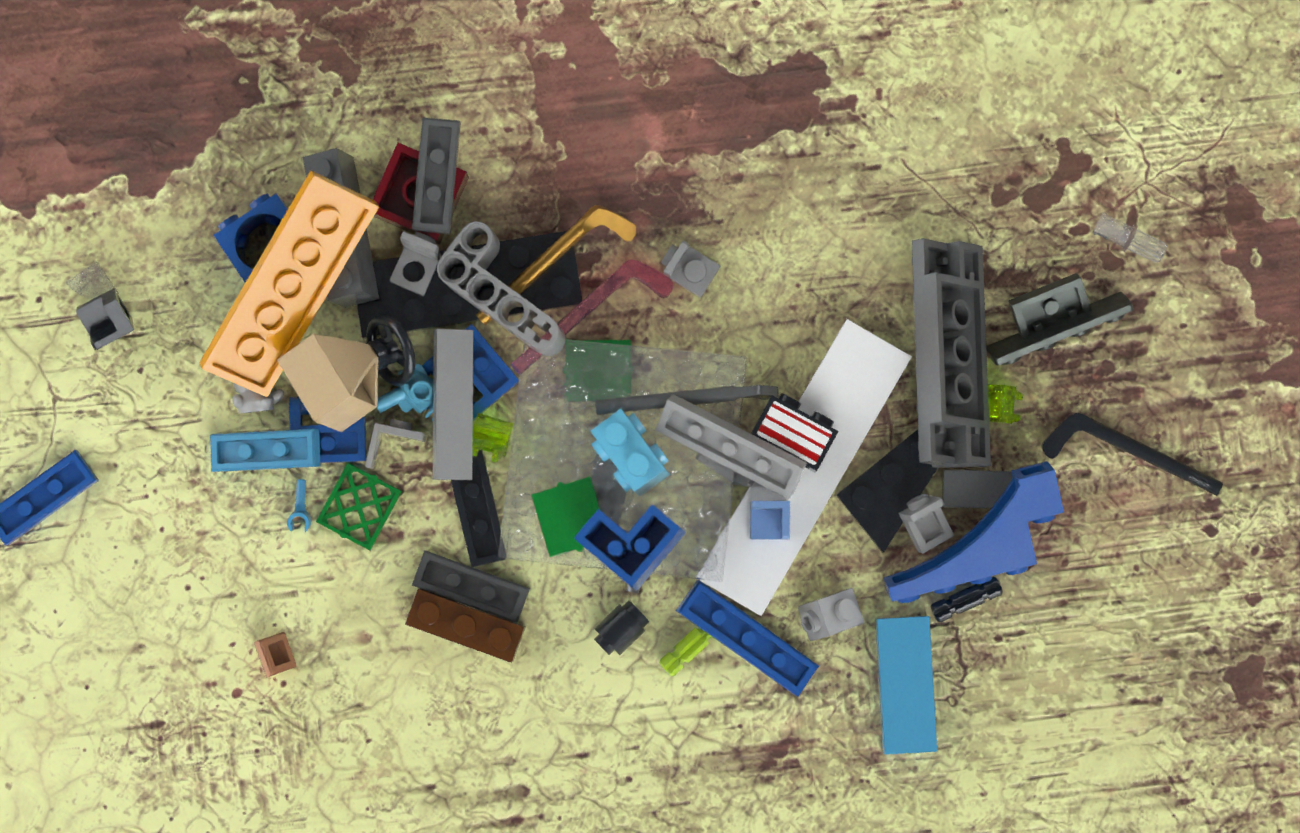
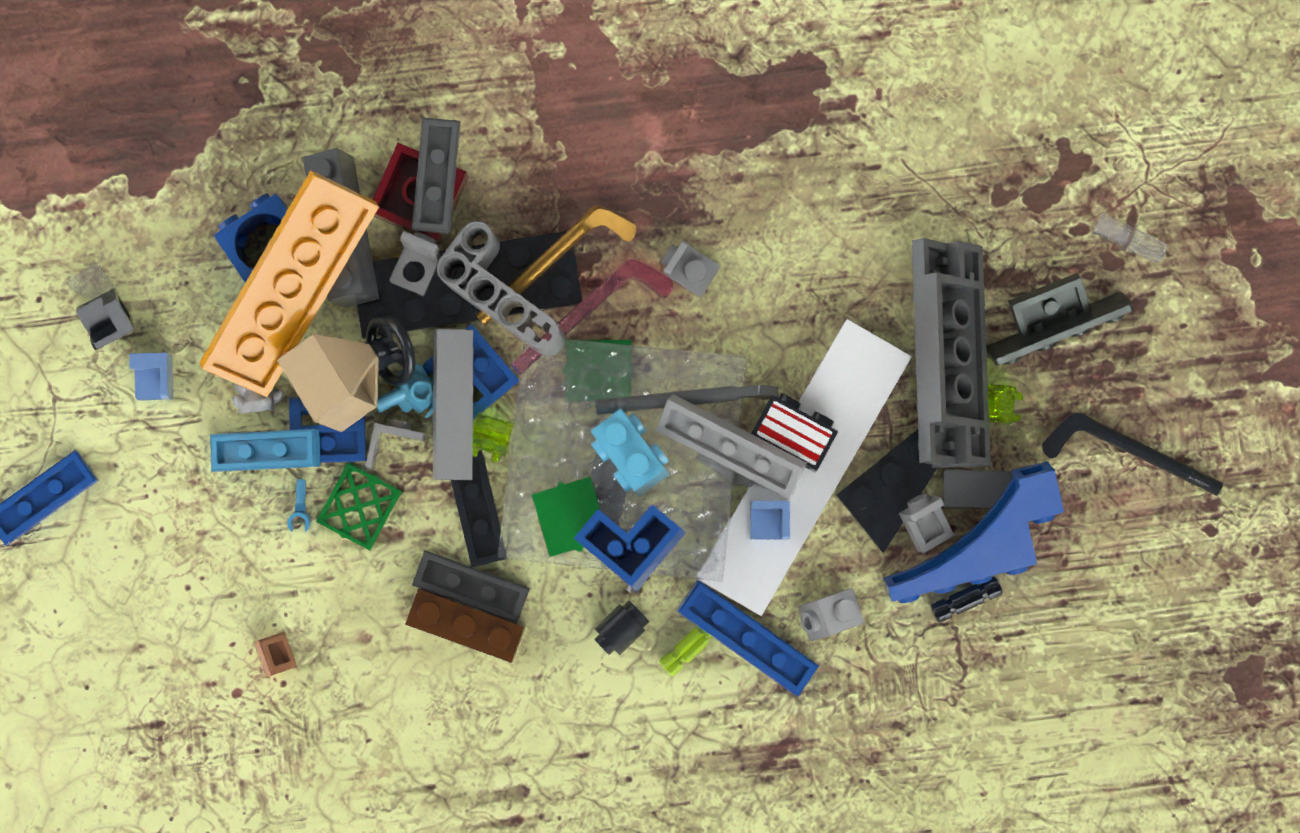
dark azure piece [875,616,937,754] -> none
none -> medium blue panel [129,352,174,401]

